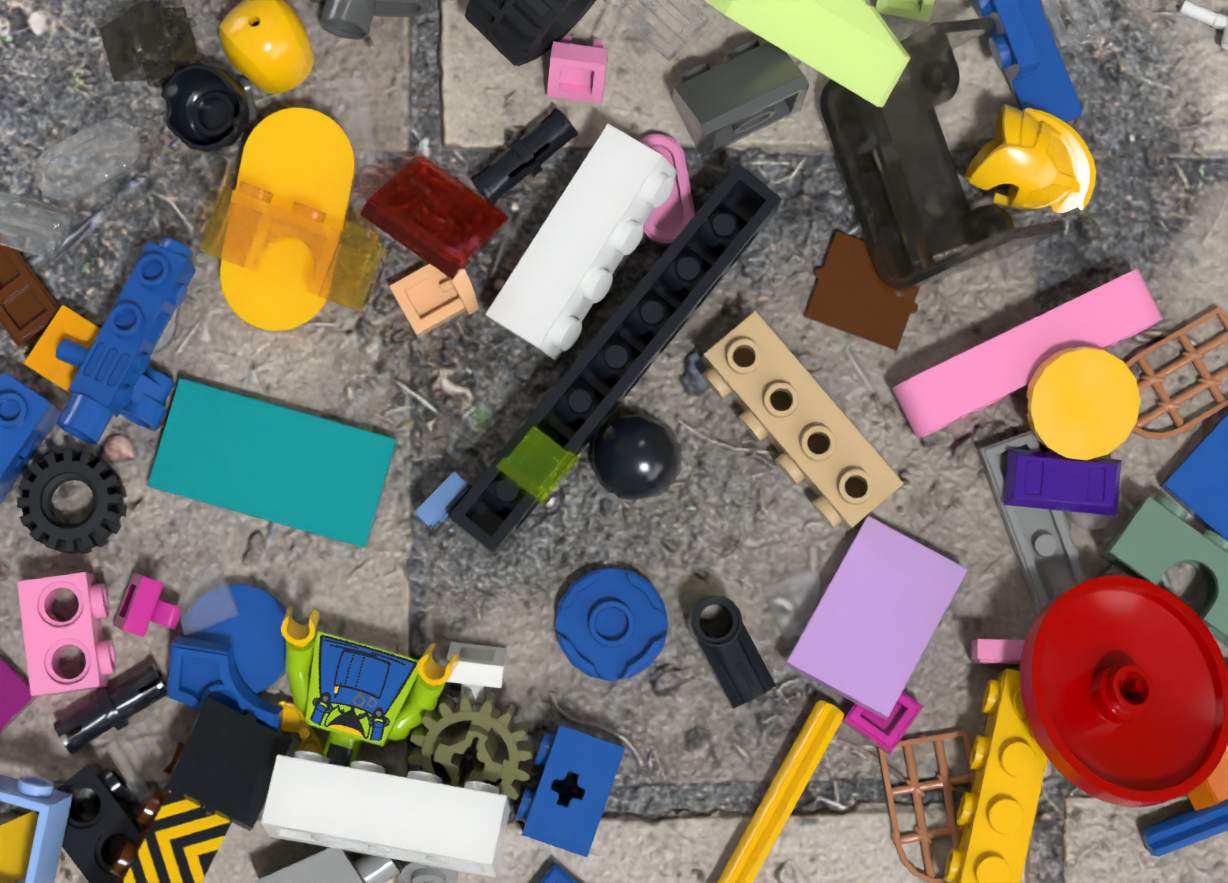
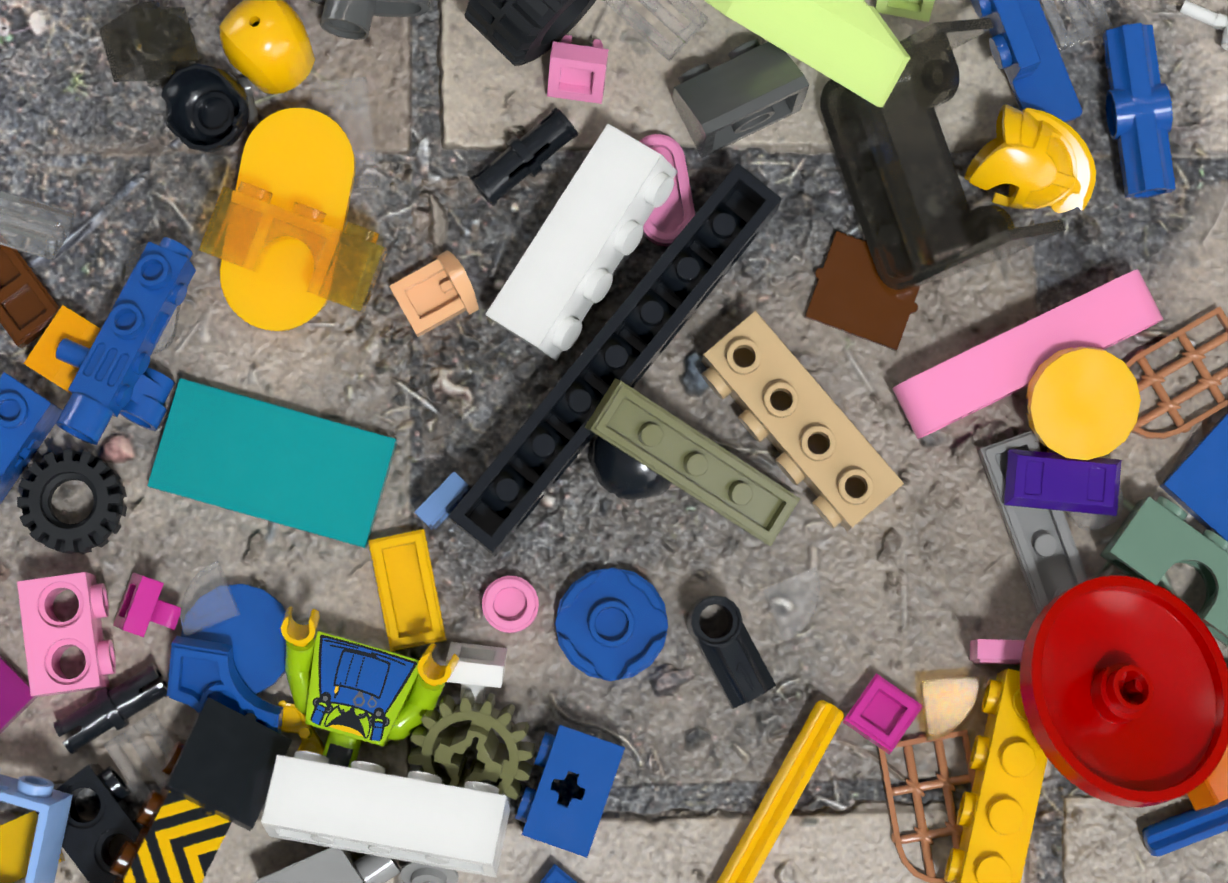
clear tile [34,119,143,204] -> none
clear red plate [360,154,509,280] -> none
clear neon green panel [496,426,579,508] -> none
lavender tile [786,516,968,720] -> none
none -> yellow tile [368,529,447,652]
none -> bright pink tile [482,576,539,633]
none -> olive tile [585,379,800,546]
none -> clear yellow tile [920,677,979,741]
none -> blue piece [1102,23,1176,199]

